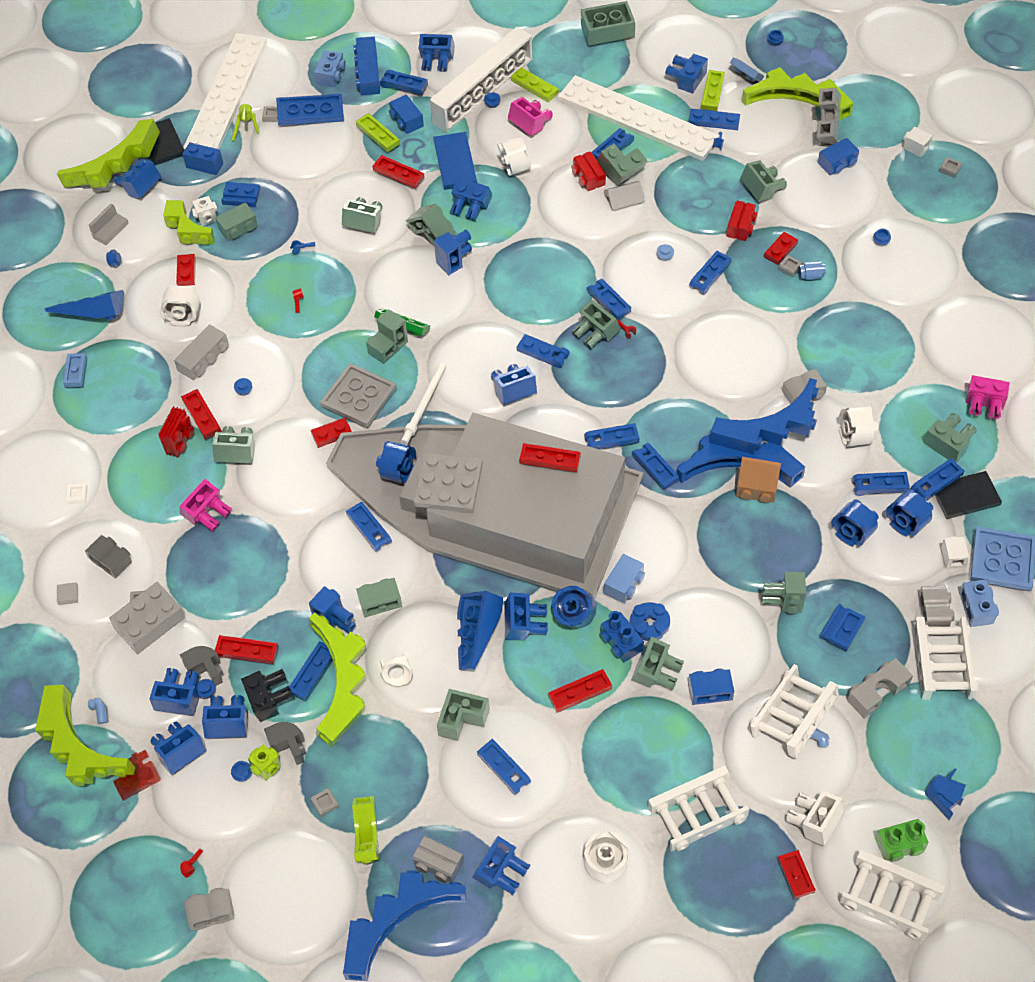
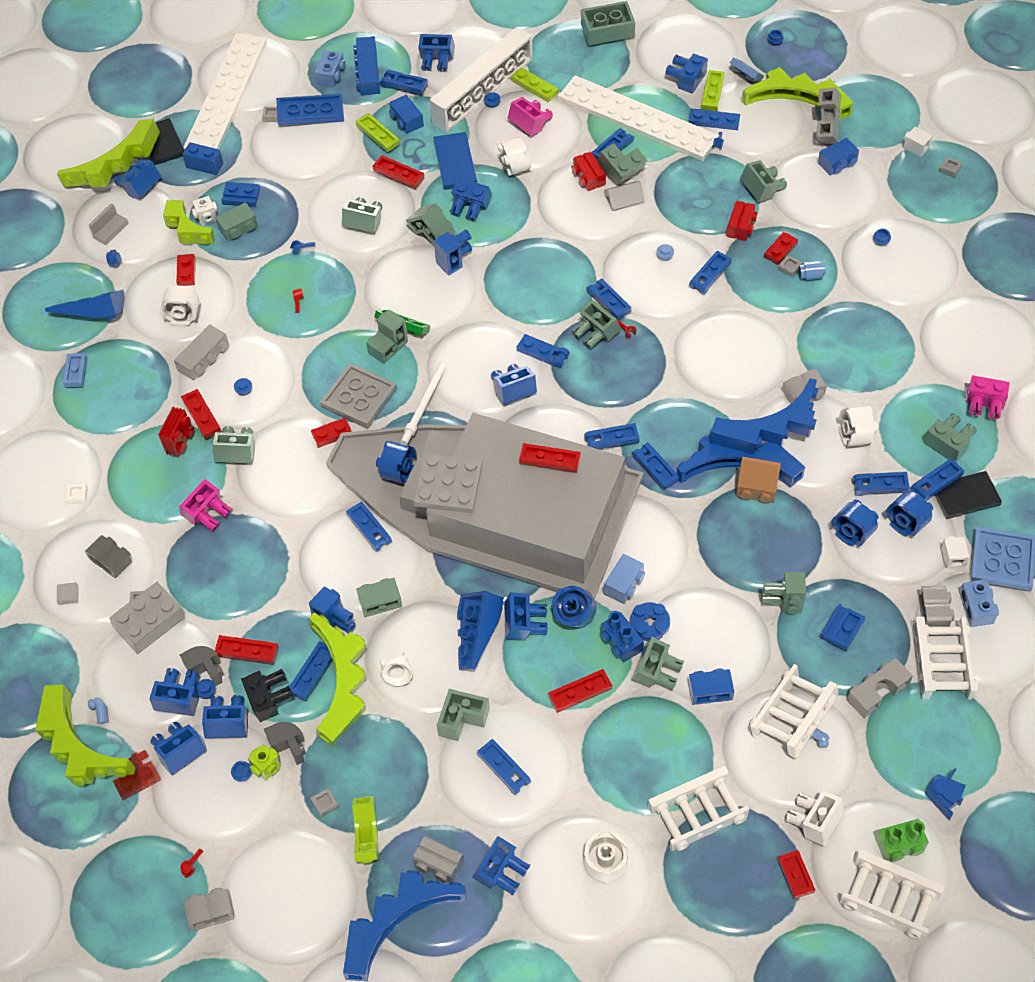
lime plant [231,104,259,141] -> none

